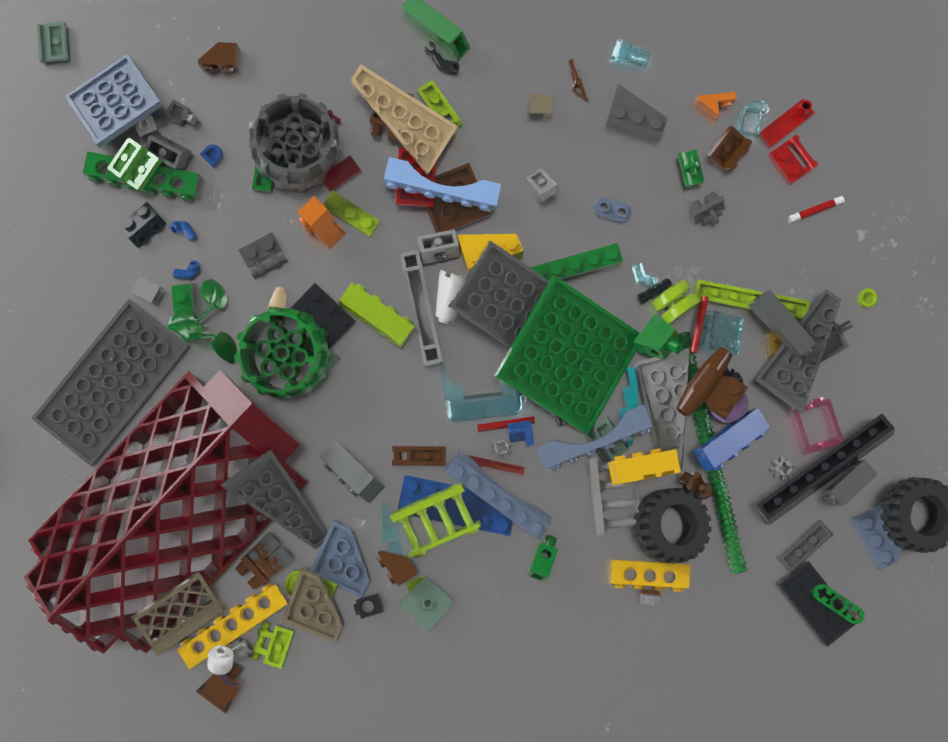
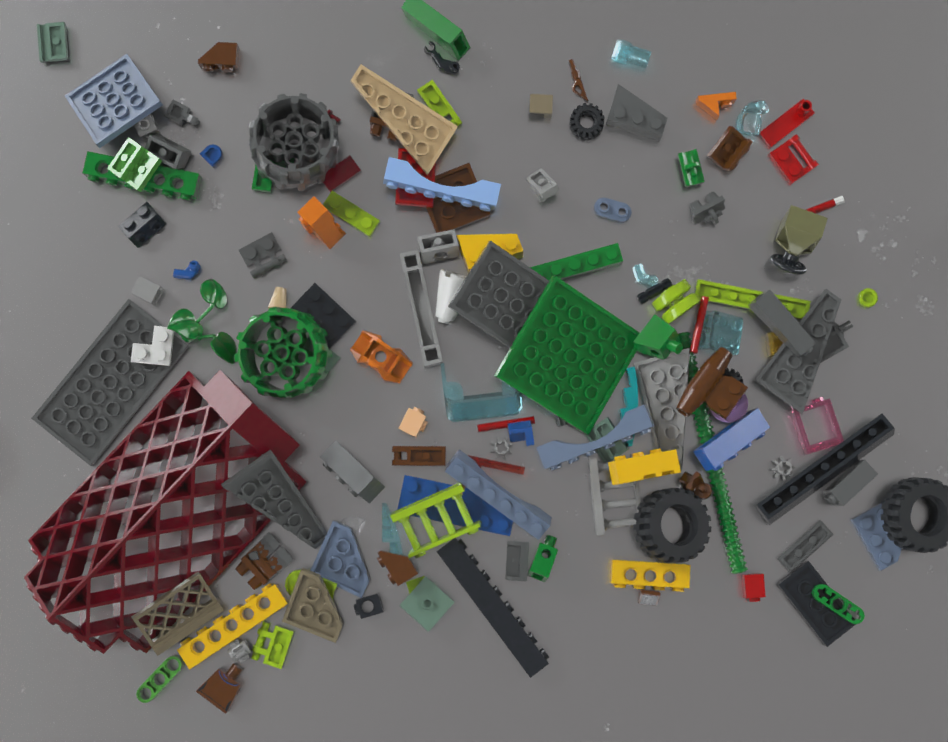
blue arm [169,221,197,241] -> none
green torso [171,283,198,319] -> none
white head [207,645,234,675] -> none
lime brick [339,282,415,348] -> none
none -> white plate [131,326,174,366]
none -> bright green beam [136,655,185,703]
none -> orange piece [350,330,413,383]
none -> light nougat brick [398,407,428,438]
none -> black brick [437,538,549,678]
none -> dark grey hinge [505,541,529,581]
none -> black tyre [570,103,605,140]
none -> red brick [741,573,766,602]
none -> olive piece [770,205,828,275]

